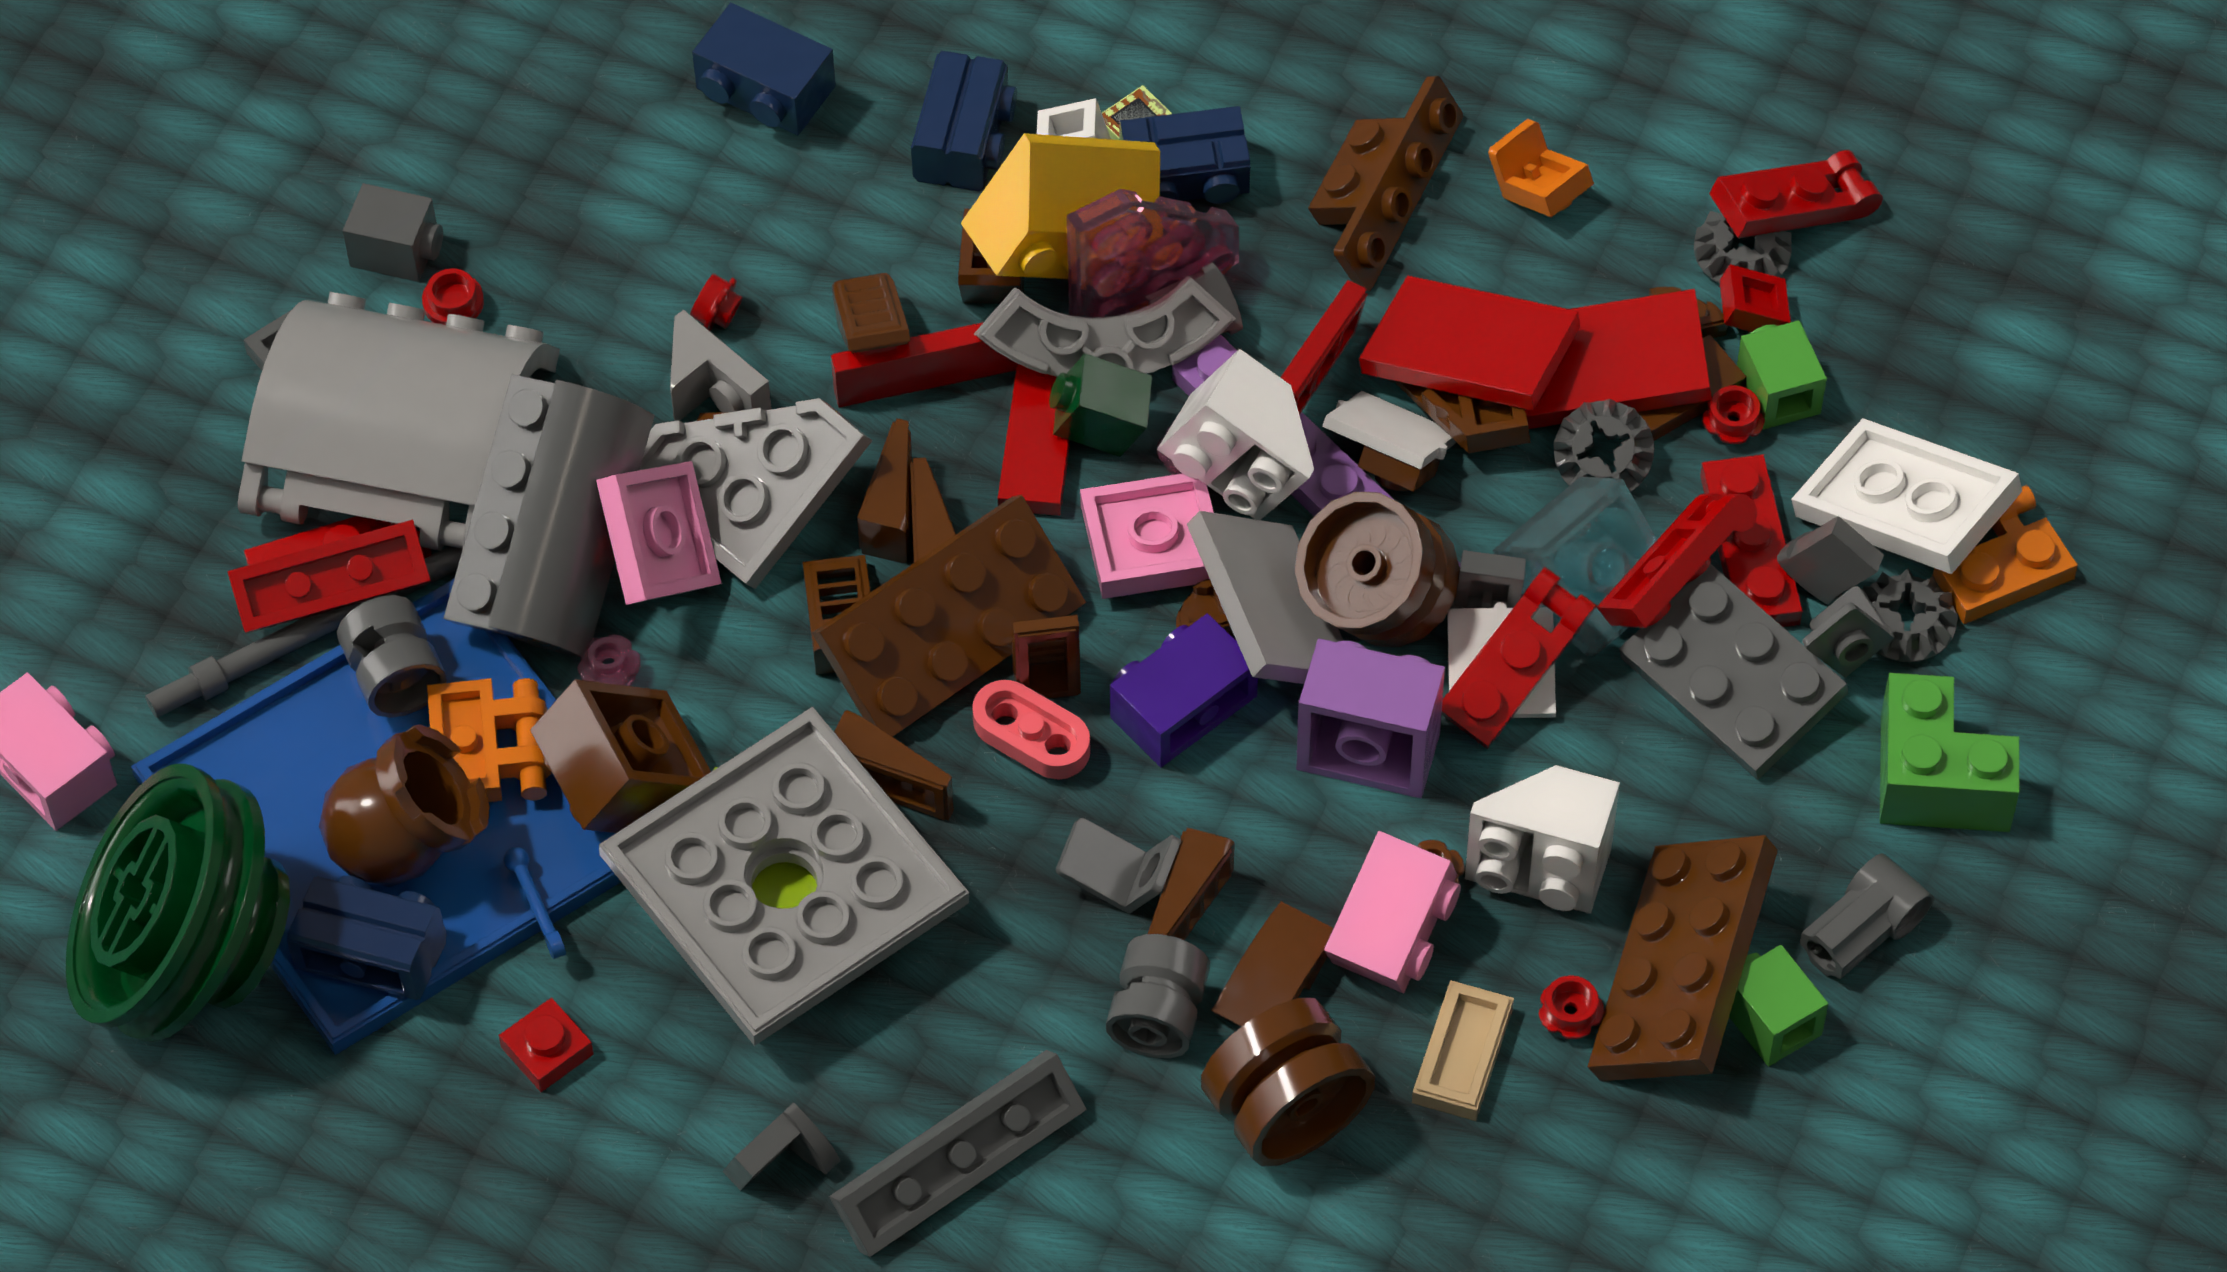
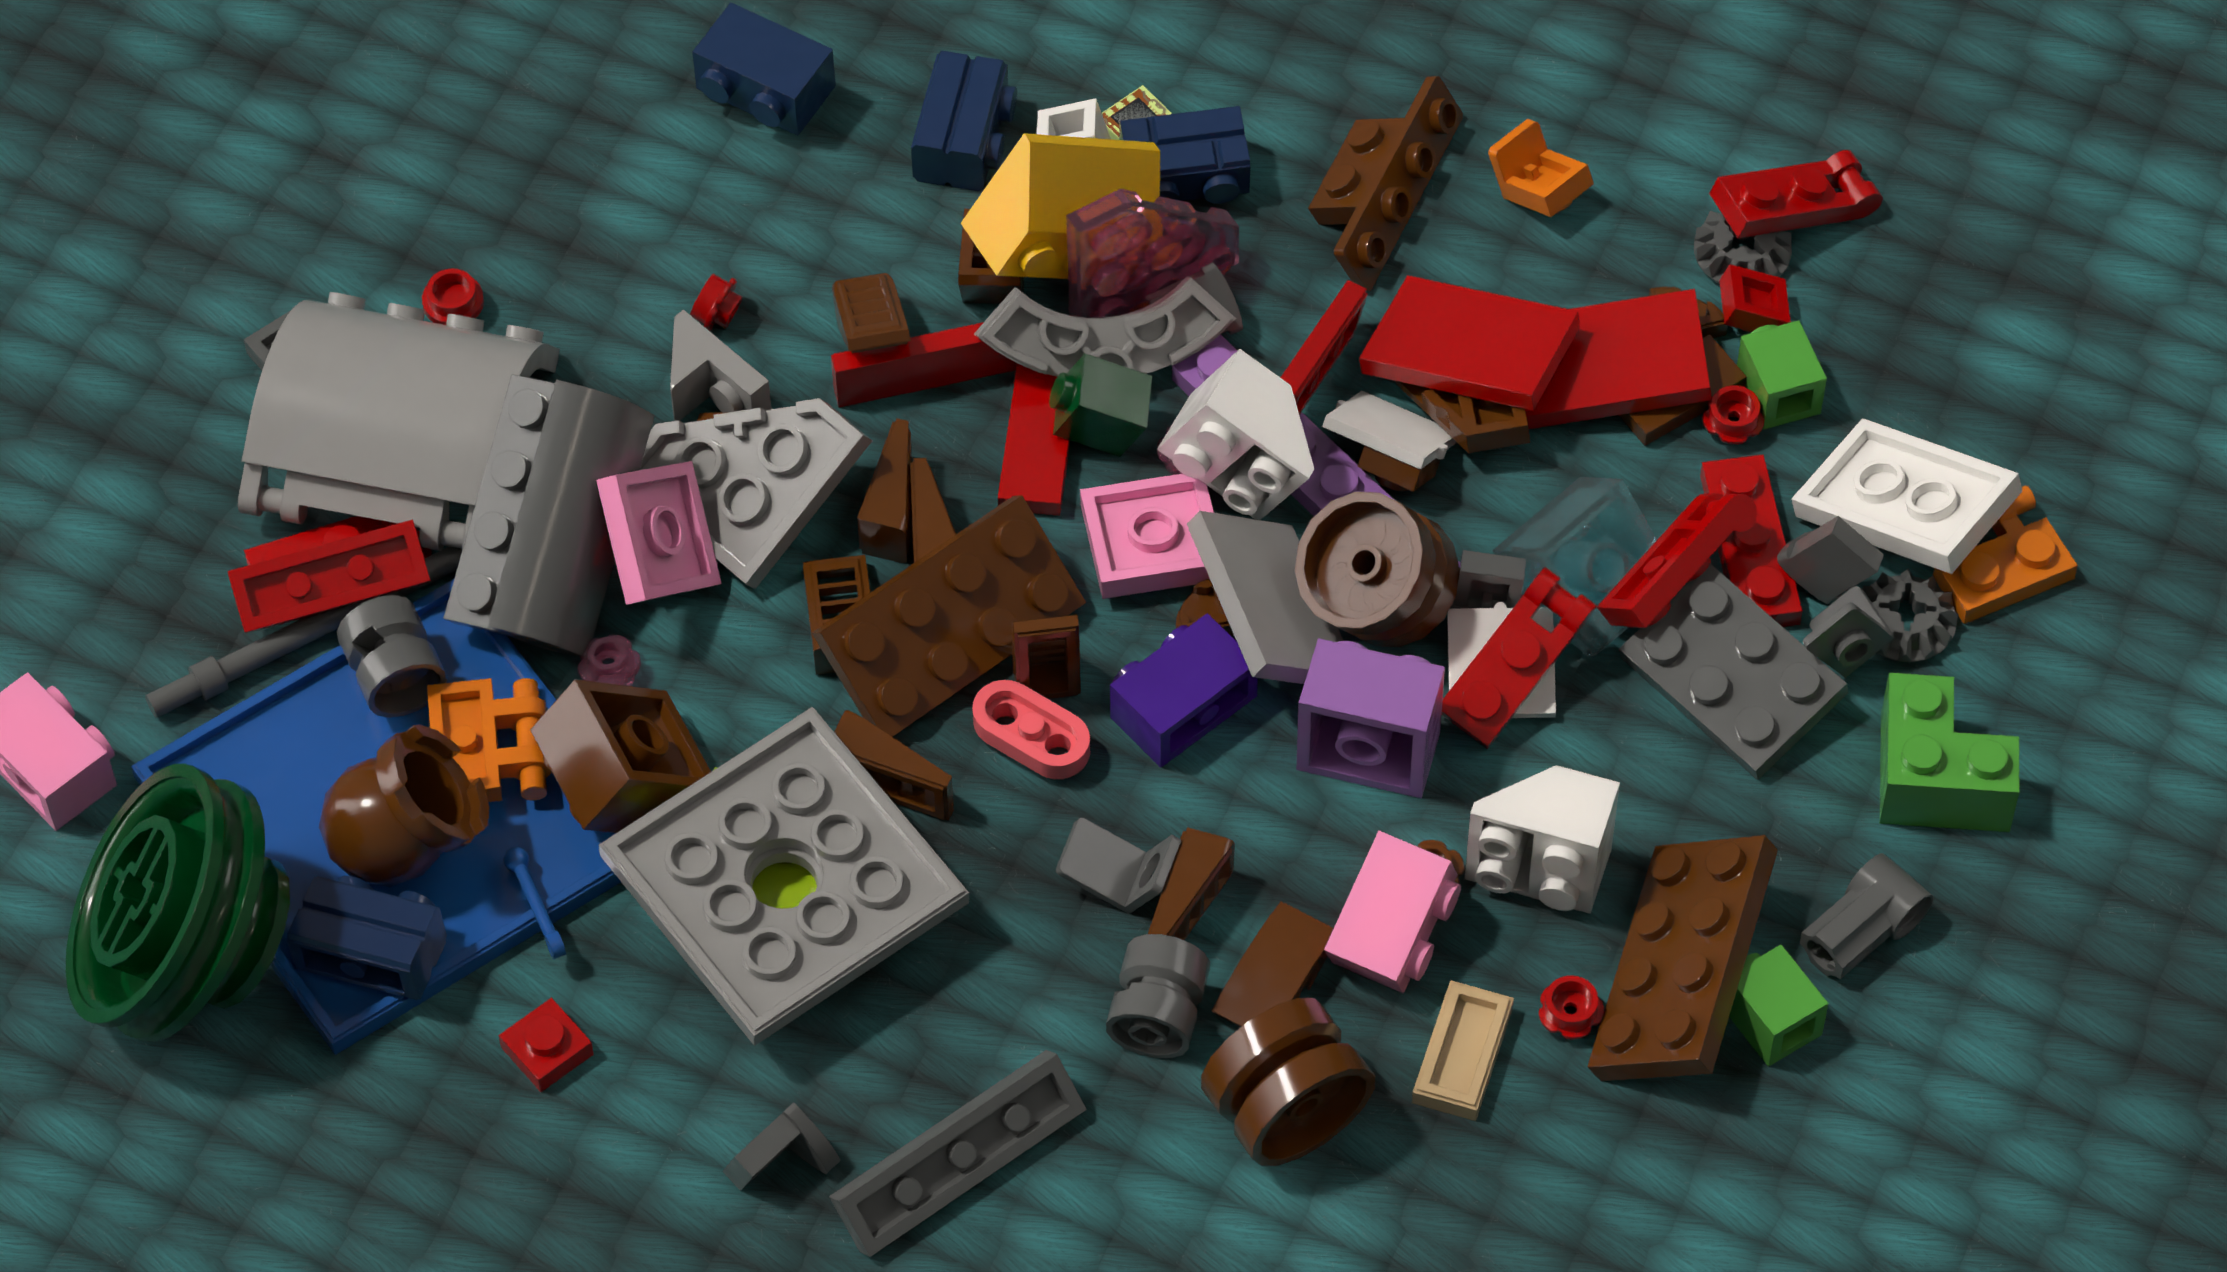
dark grey brick [342,183,443,282] -> none
dark grey gear [1554,399,1654,500] -> none

